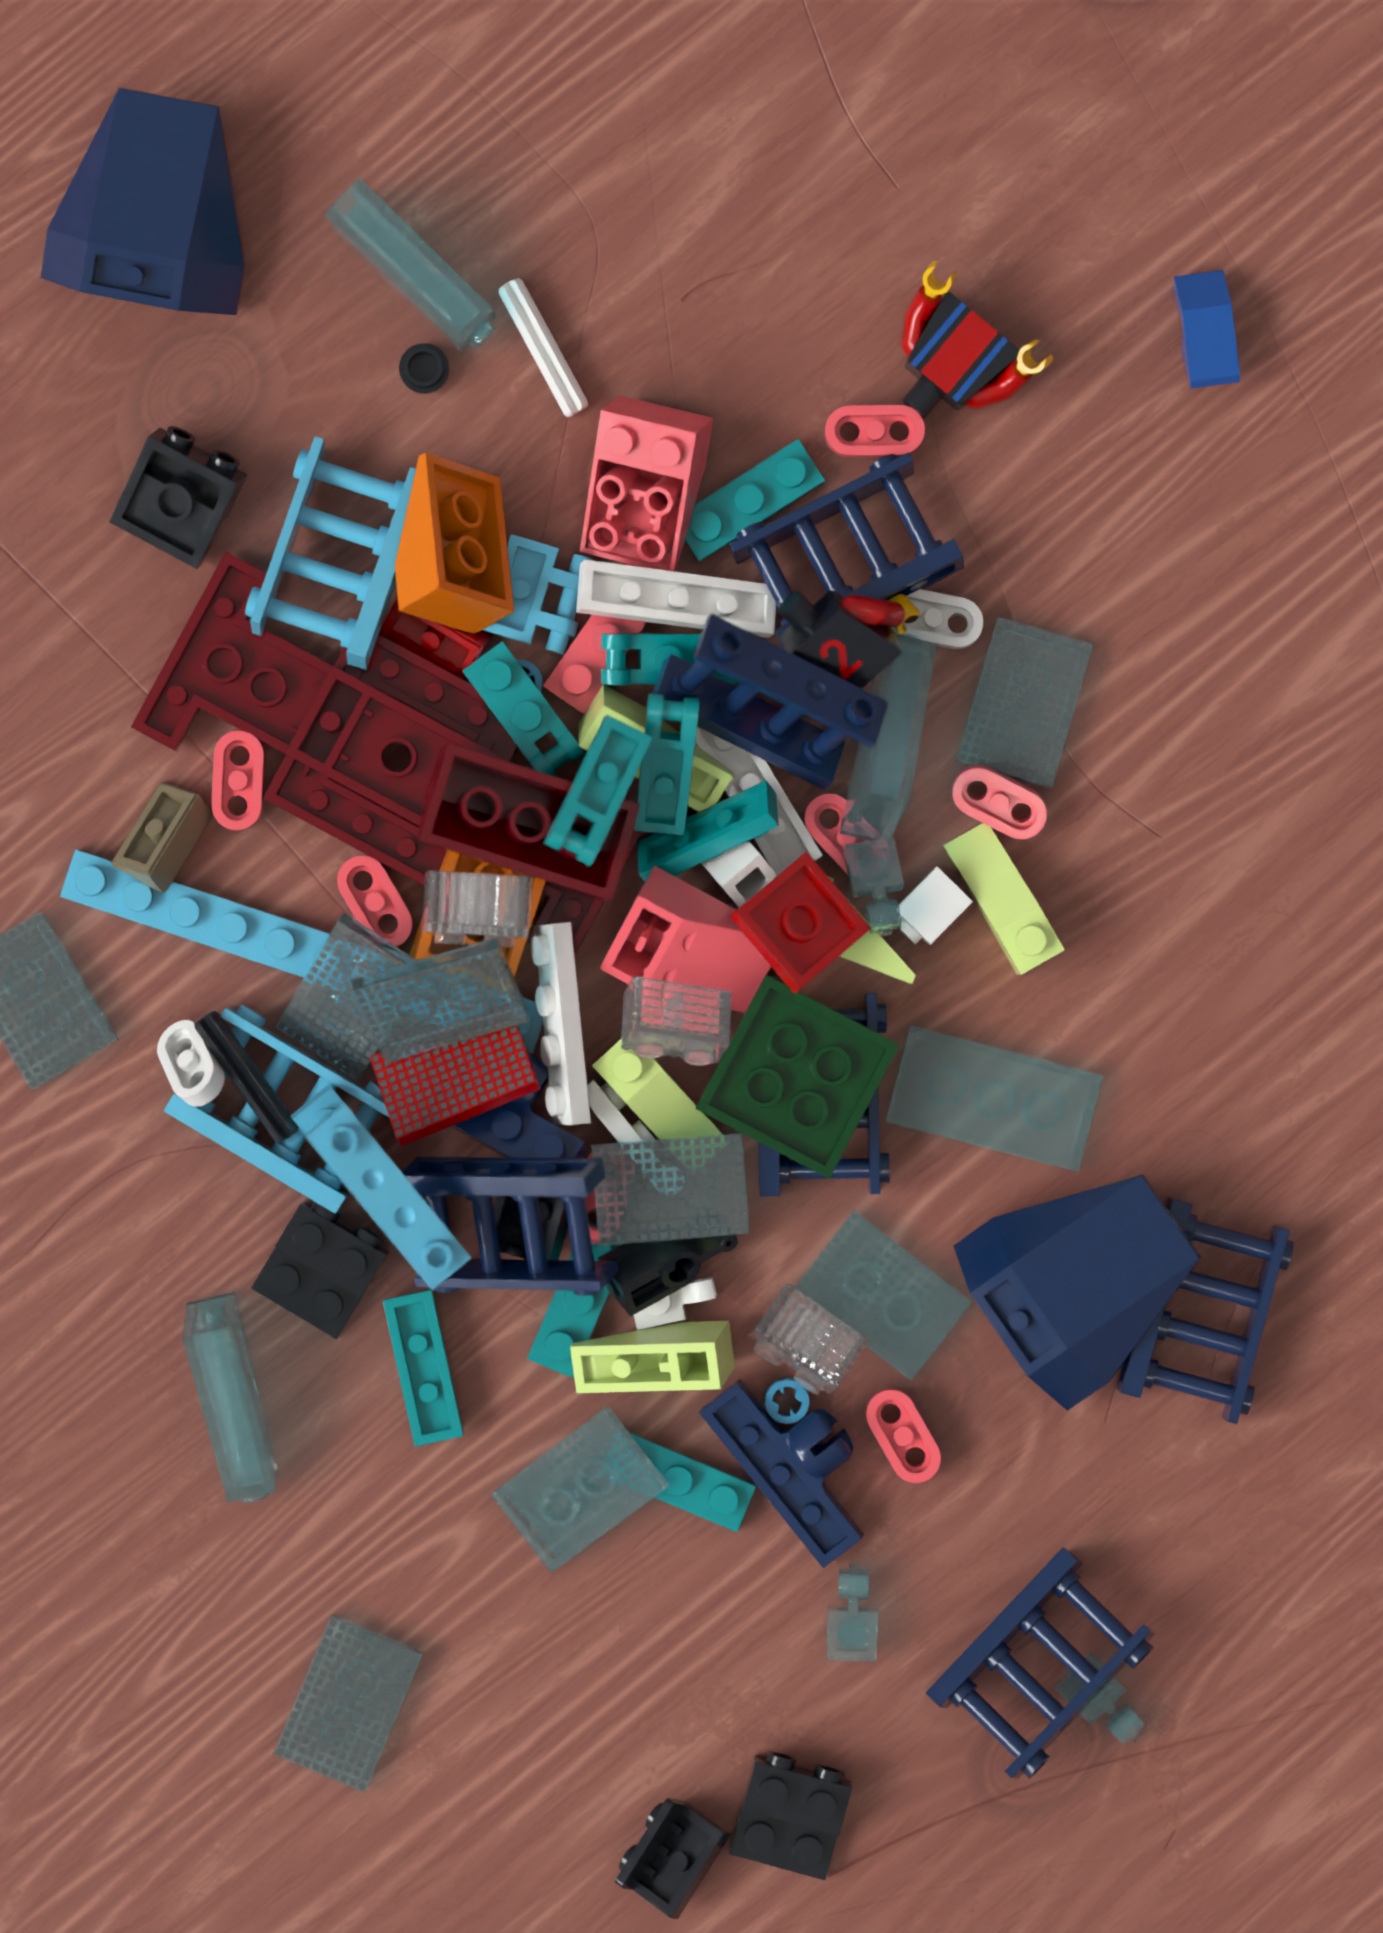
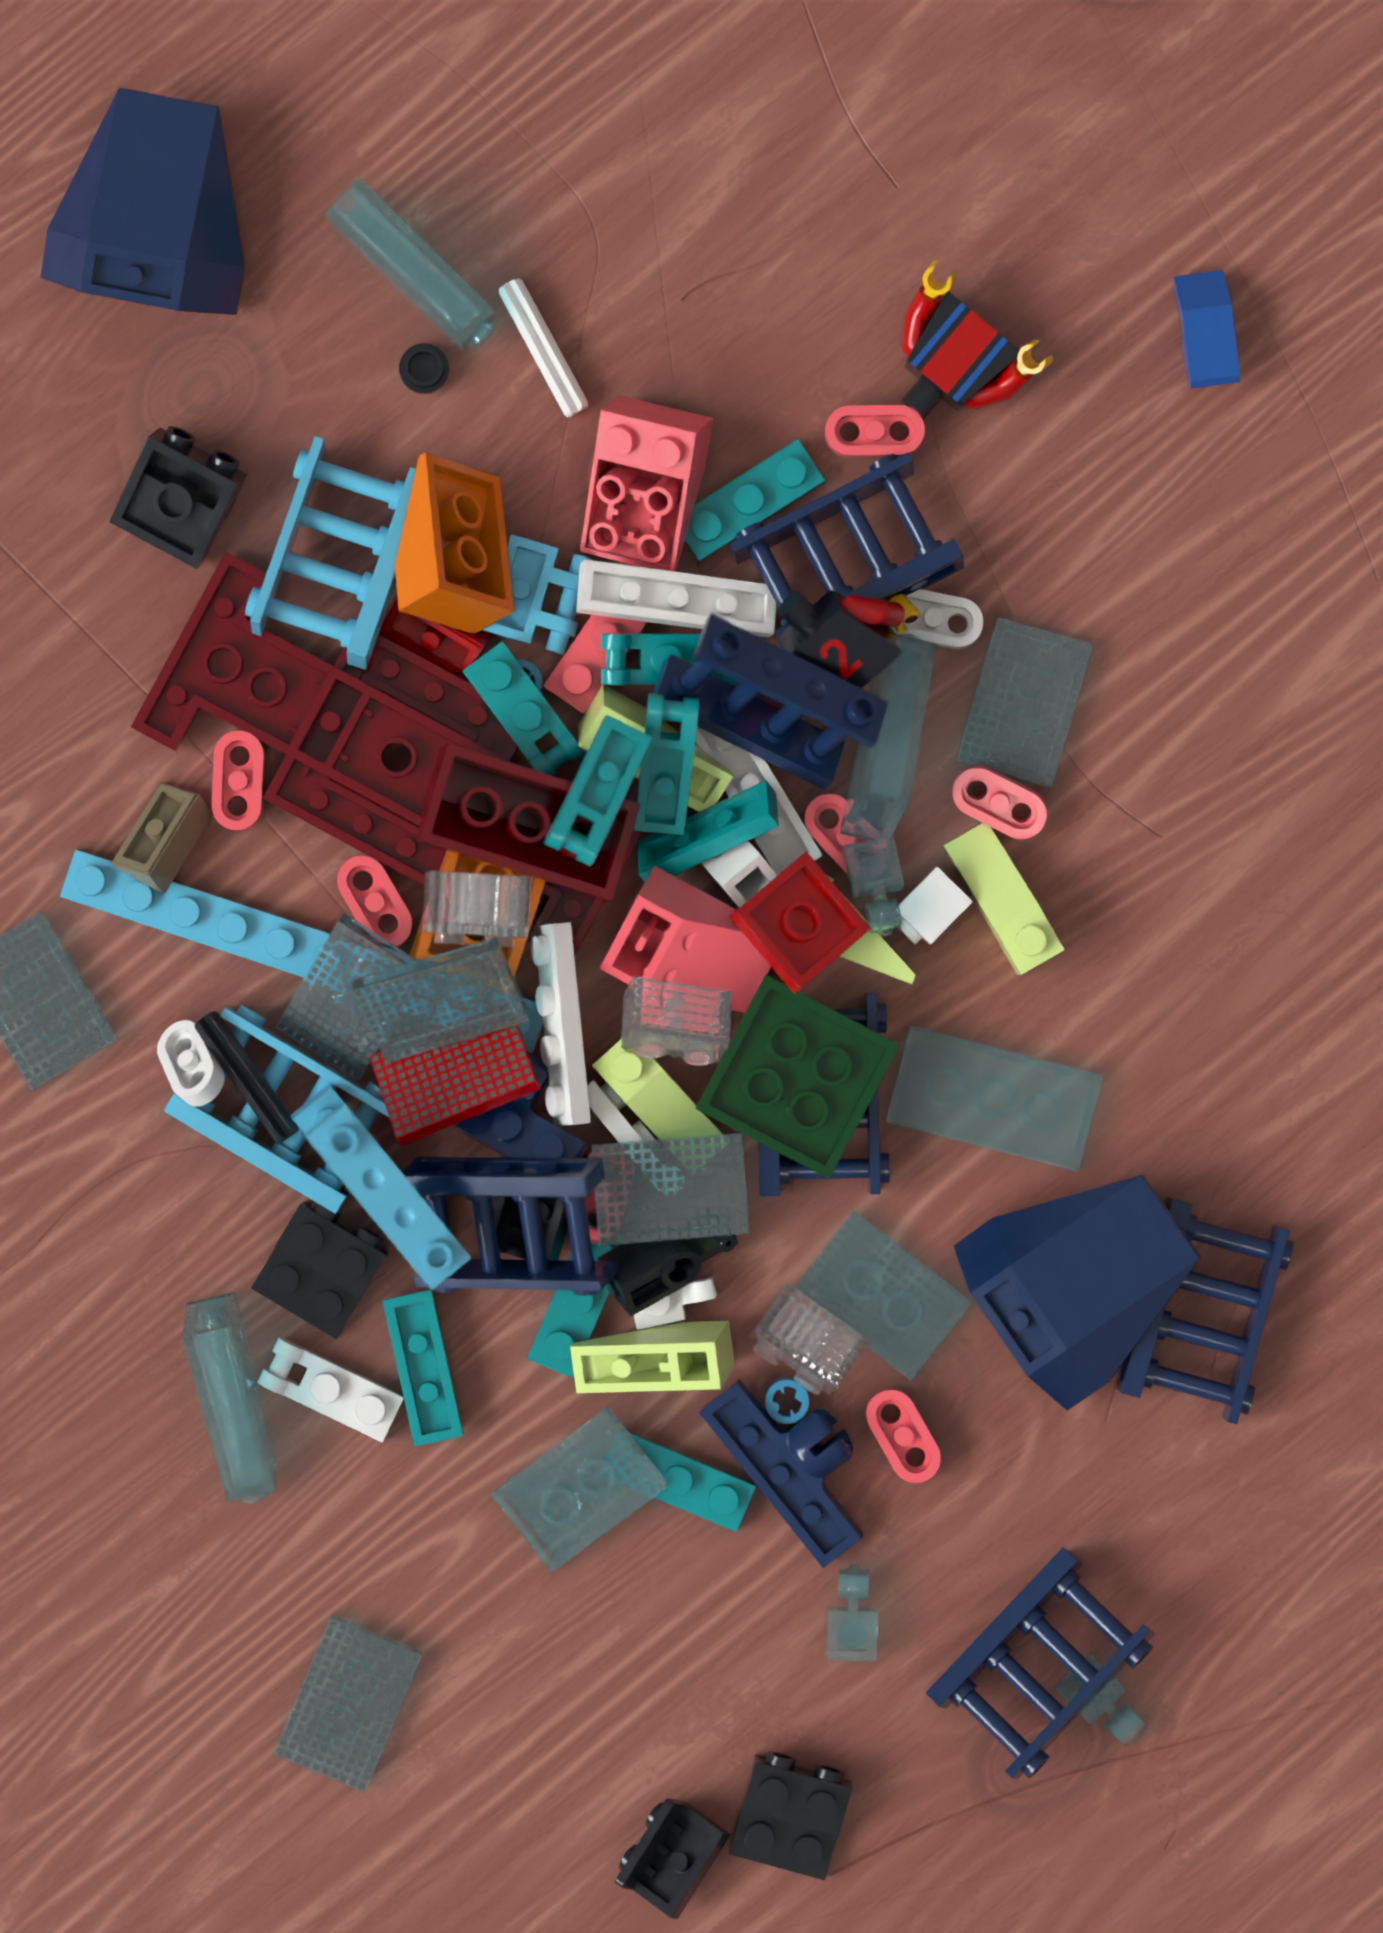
none -> white plate [257,1337,404,1443]

